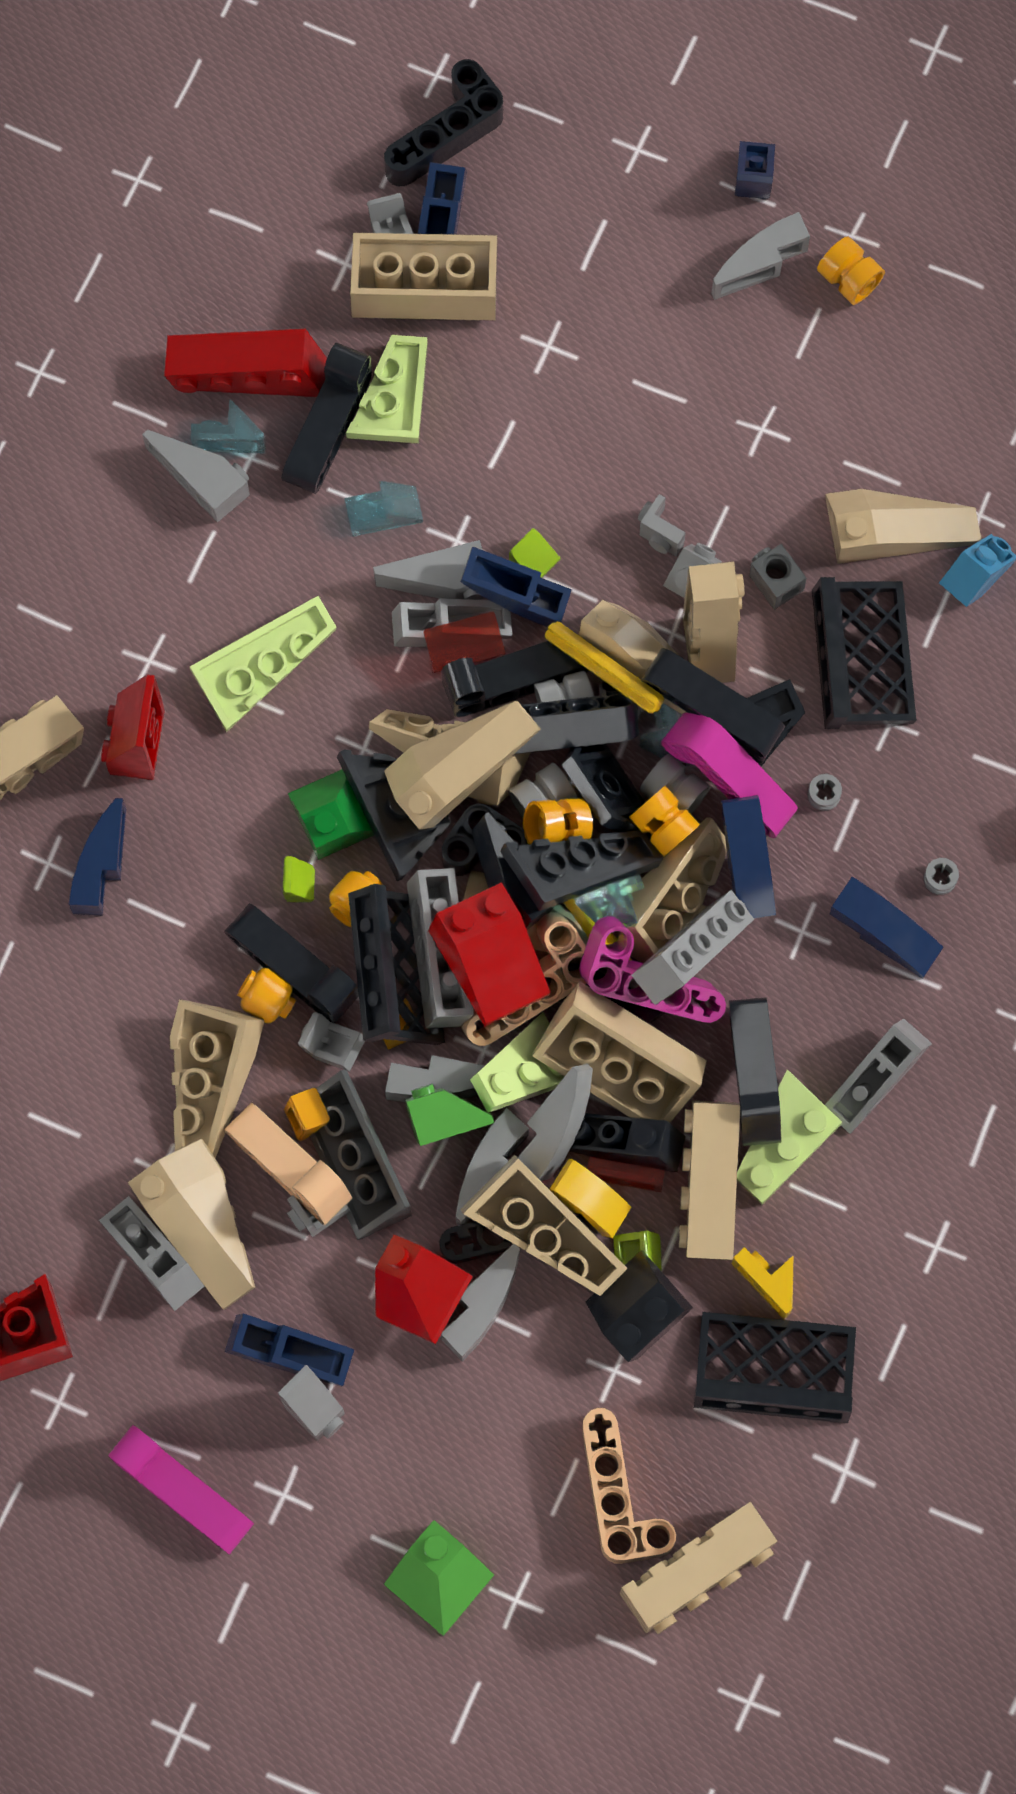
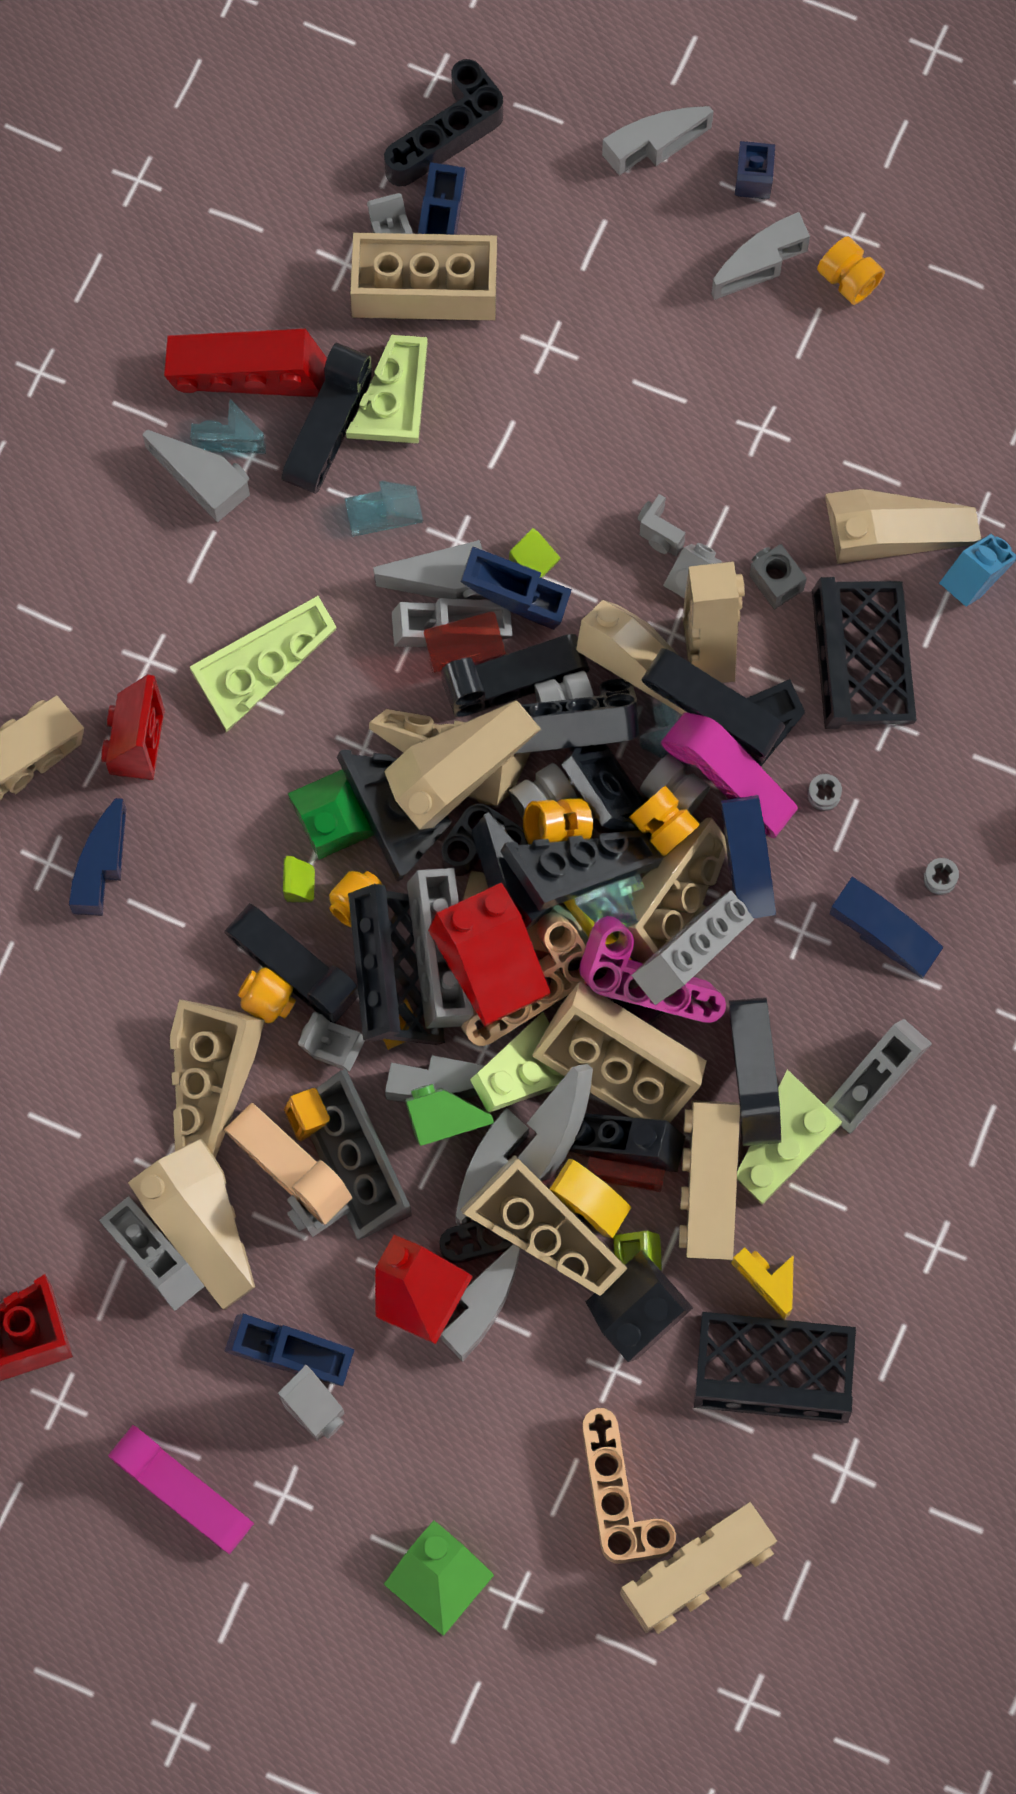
yellow axle [545,621,664,714] -> none
none -> light grey slope [602,106,714,176]

